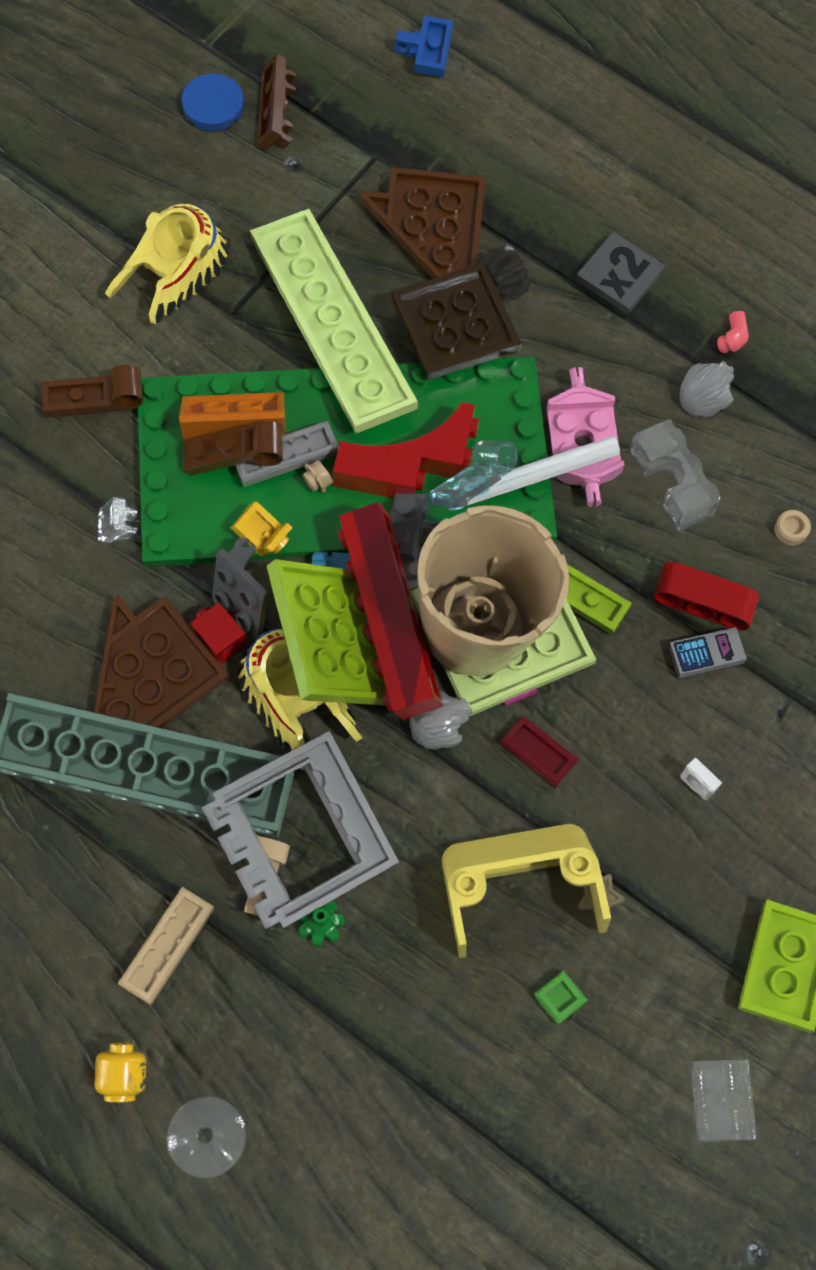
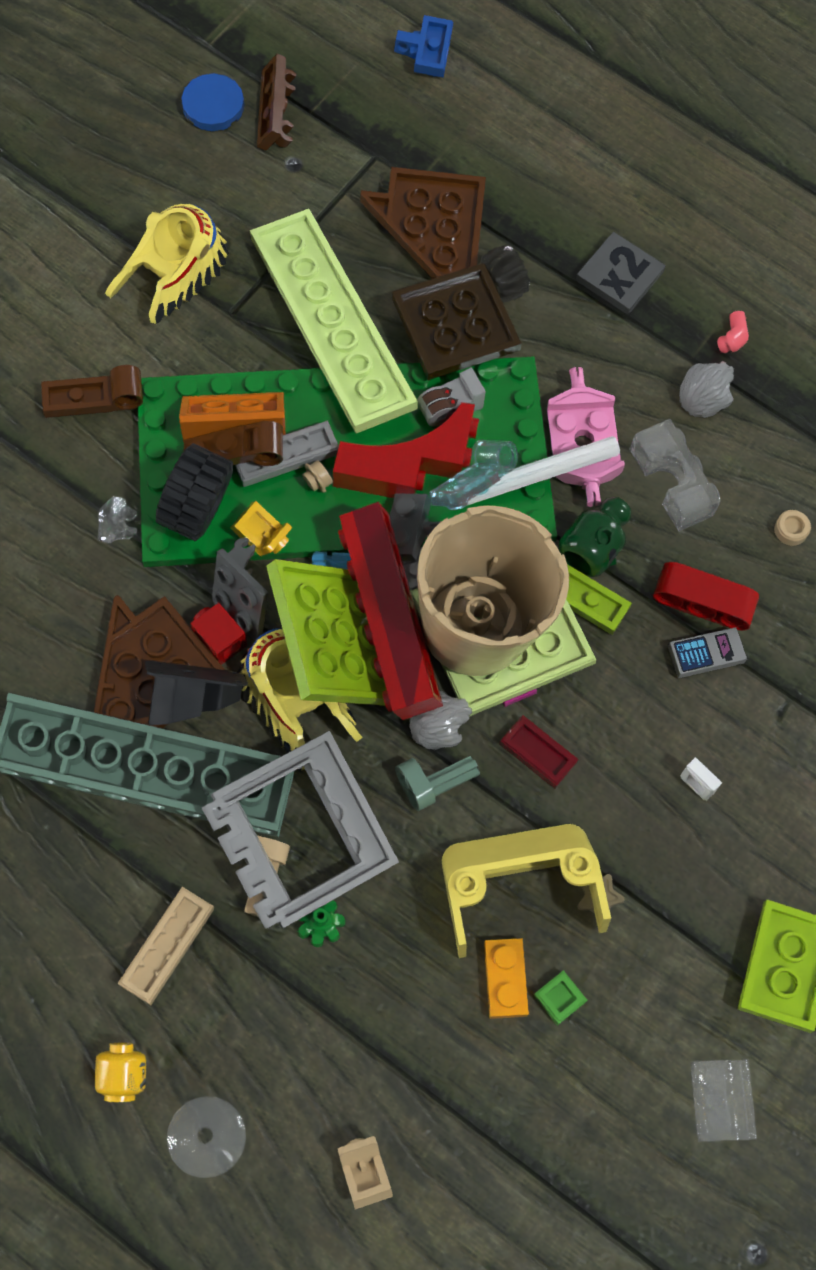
none -> black piece [145,661,248,725]
none -> black tyre [156,443,233,541]
none -> tan bracket [338,1136,393,1210]
none -> sand green piece [395,756,480,811]
none -> light grey leg [417,367,486,427]
none -> light orange plate [484,938,529,1019]
none -> dark green piece [558,497,631,578]

